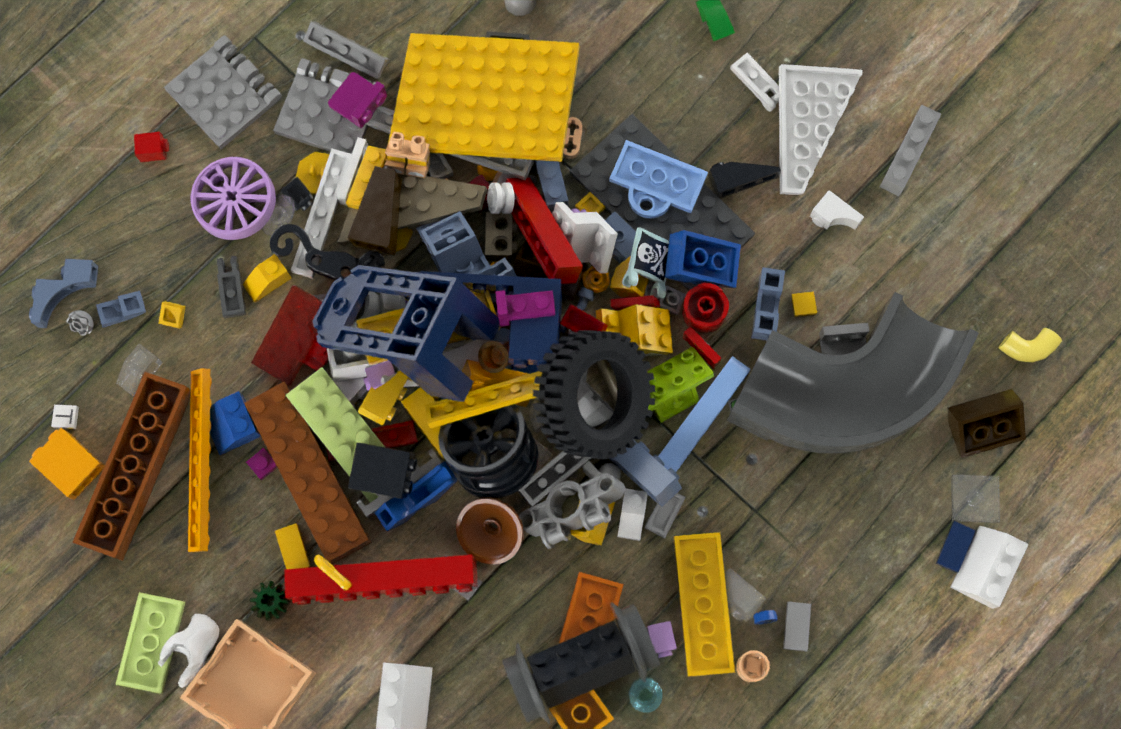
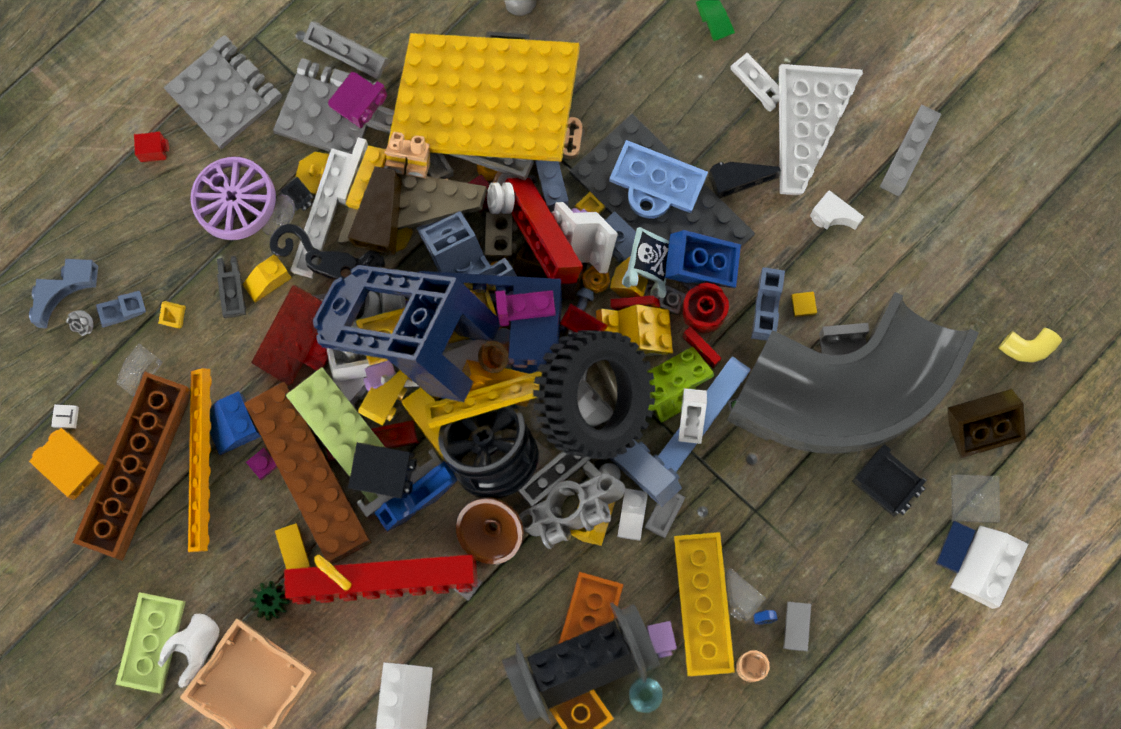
none -> white arch [678,388,707,444]
none -> black panel [852,444,927,517]

